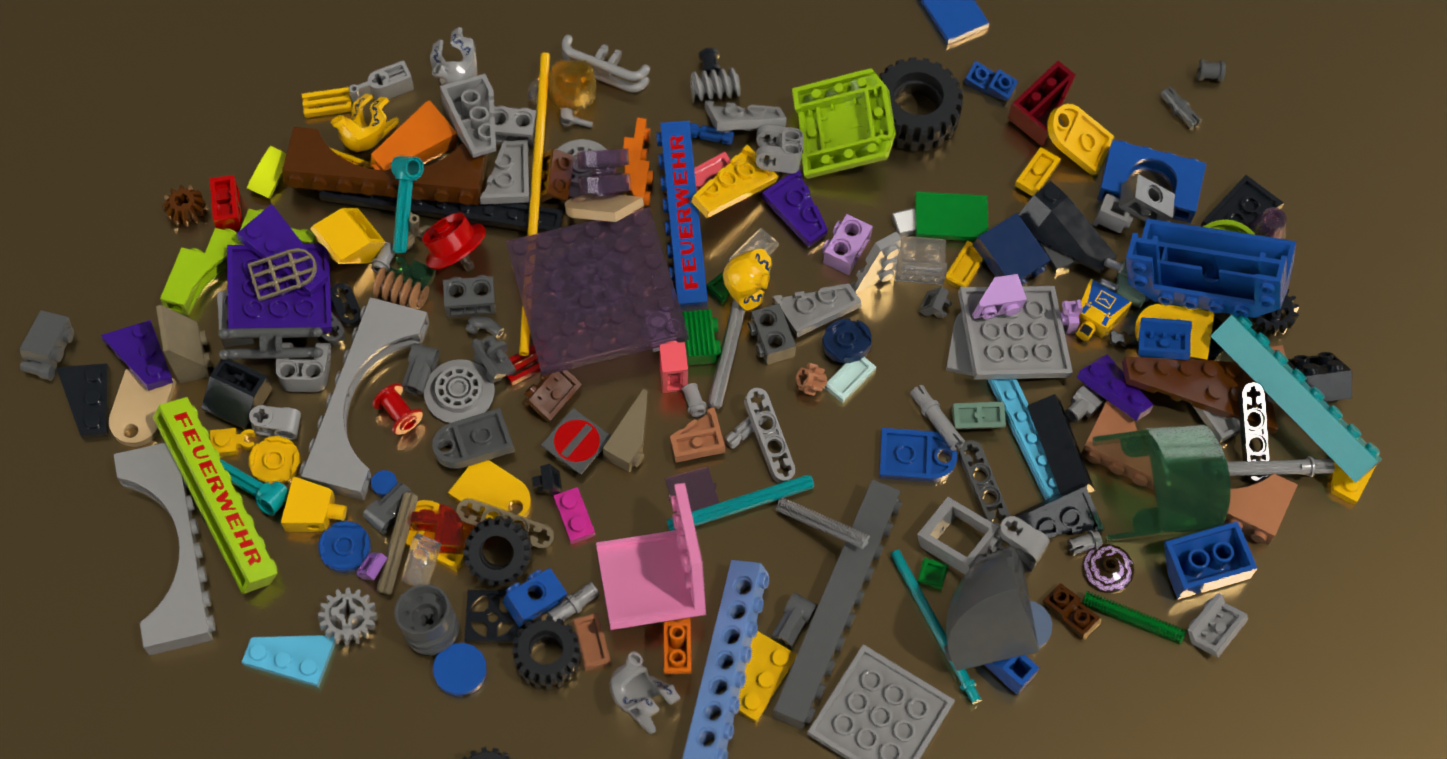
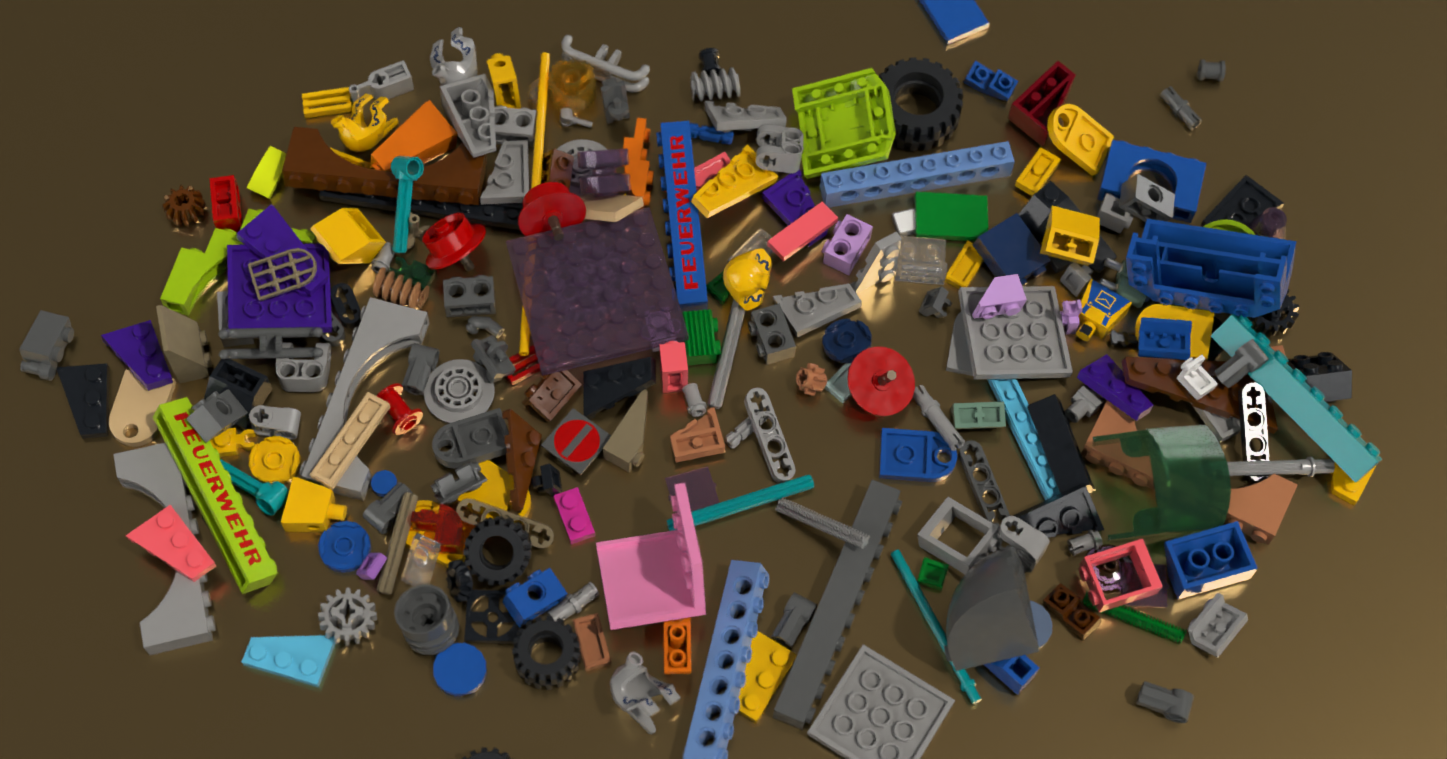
none -> coral wing [126,505,216,582]
none -> dark grey brick [186,389,248,443]
none -> tan tile [310,392,390,490]
none -> dark grey hinge [430,461,487,505]
none -> black gear [446,560,473,602]
none -> yellow torso [487,53,521,109]
none -> reddish brown wing [502,409,542,512]
none -> red piece [518,182,586,241]
none -> black wing [583,357,656,420]
none -> dark grey hips [600,78,630,124]
none -> coral tile [767,202,838,262]
none -> medium blue brick [819,141,1015,208]
none -> red piece [847,346,915,416]
none -> yellow slope [1040,205,1100,266]
none -> light grey tile [1060,262,1093,297]
none -> coral window [1079,538,1163,613]
none -> piece [1118,562,1169,608]
none -> dark grey piece [1137,681,1194,723]
none -> white bracket [1177,355,1218,400]
none -> dark grey piece [1215,339,1269,388]

